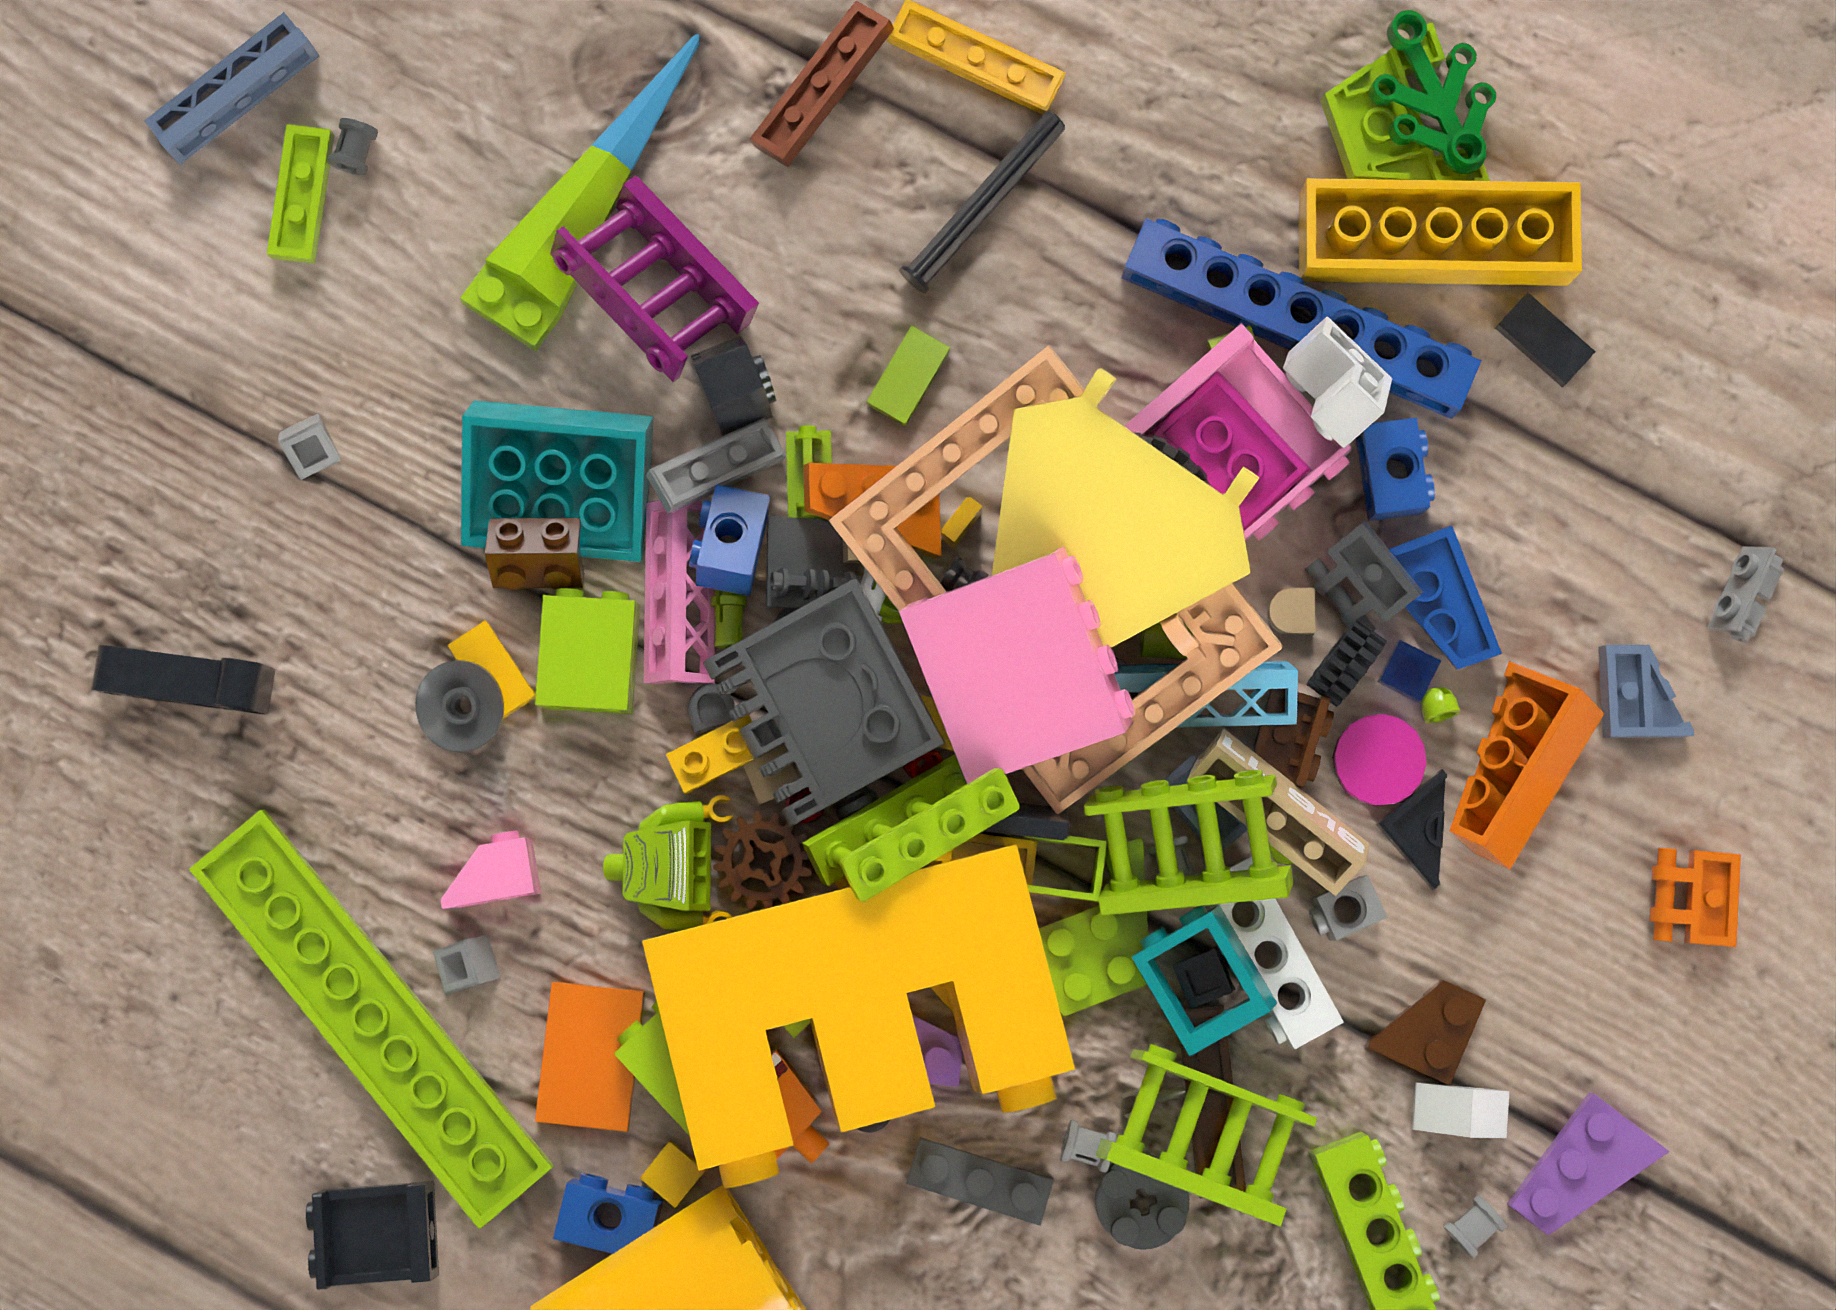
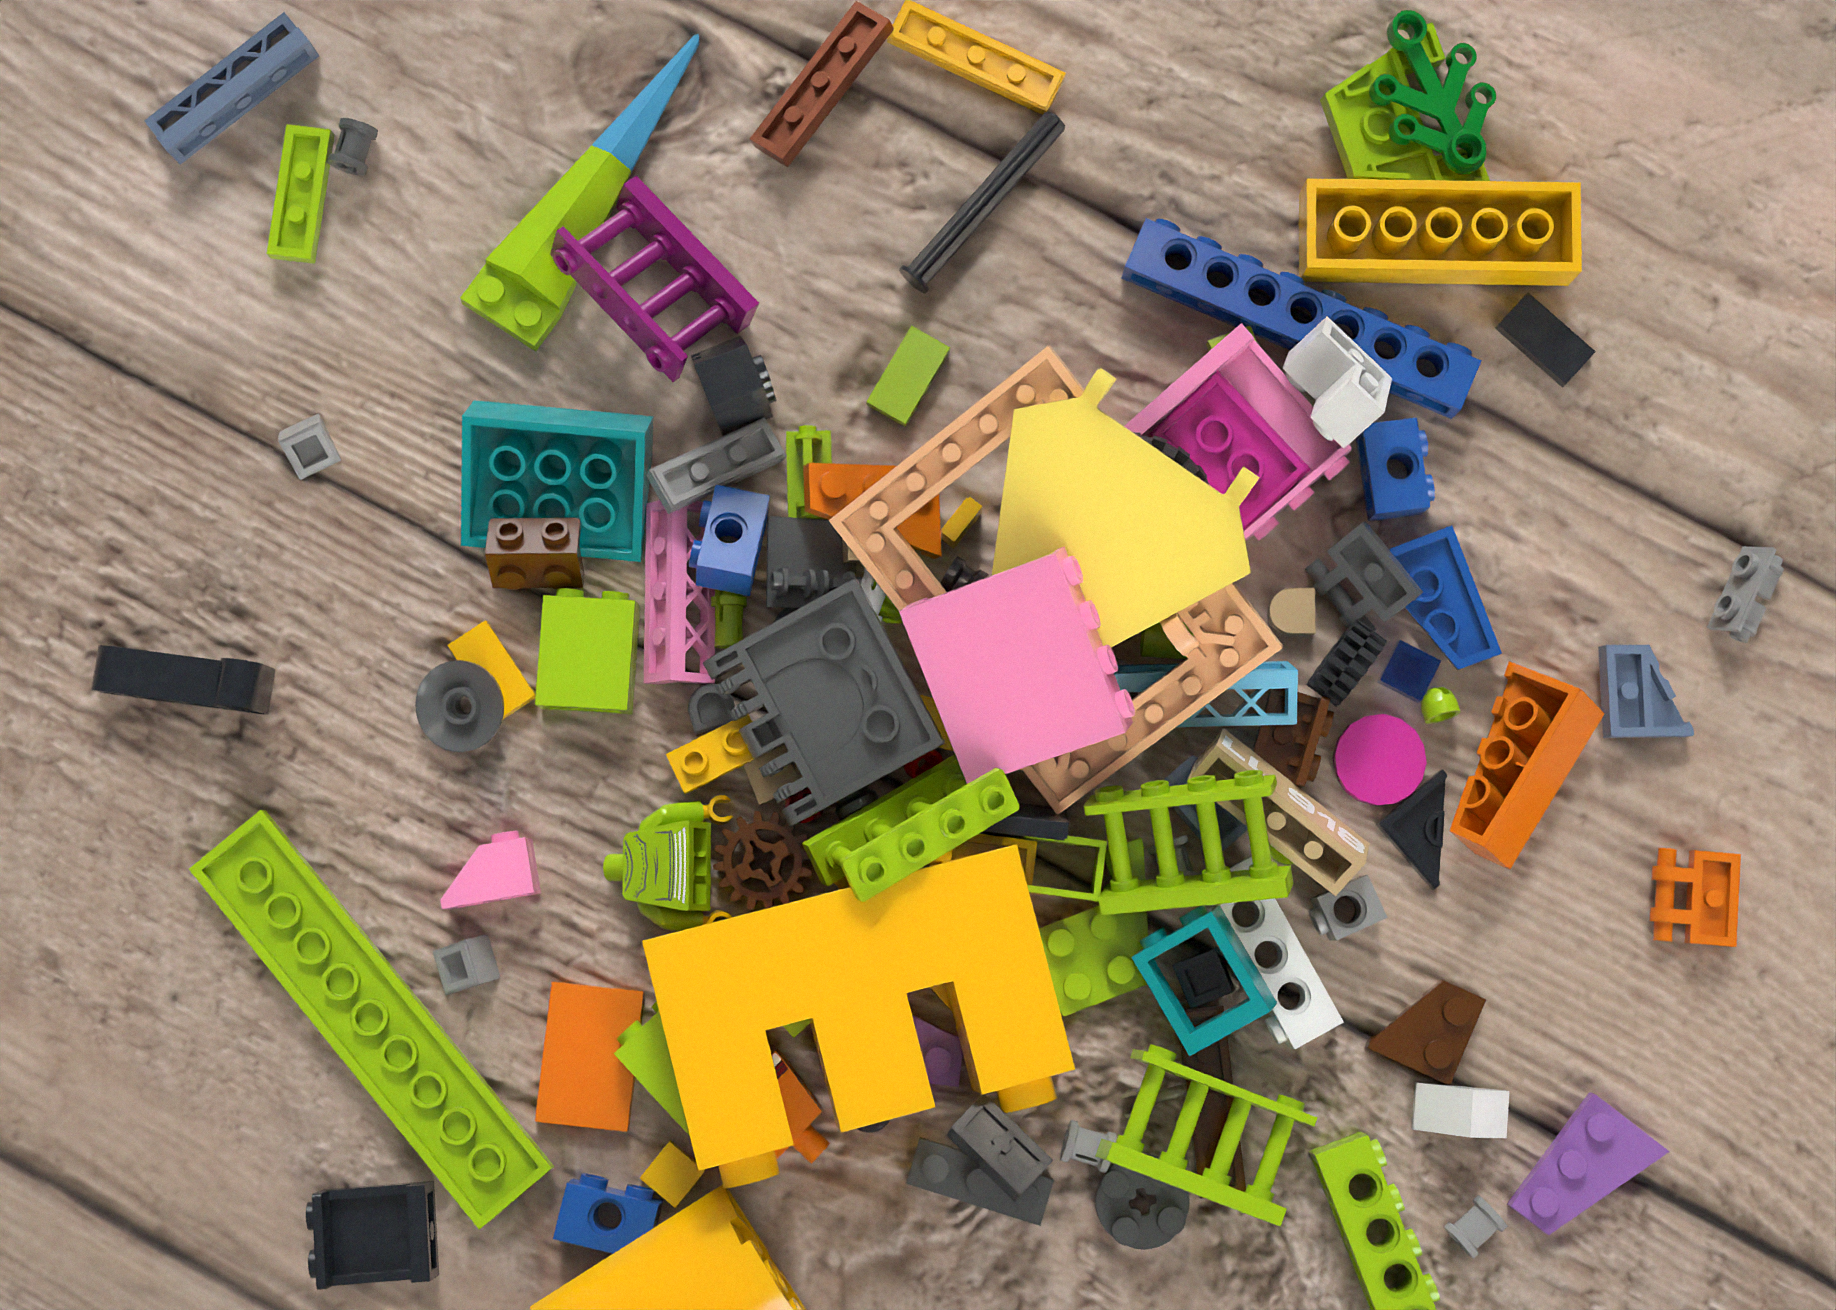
none -> hinge [947,1094,1053,1202]

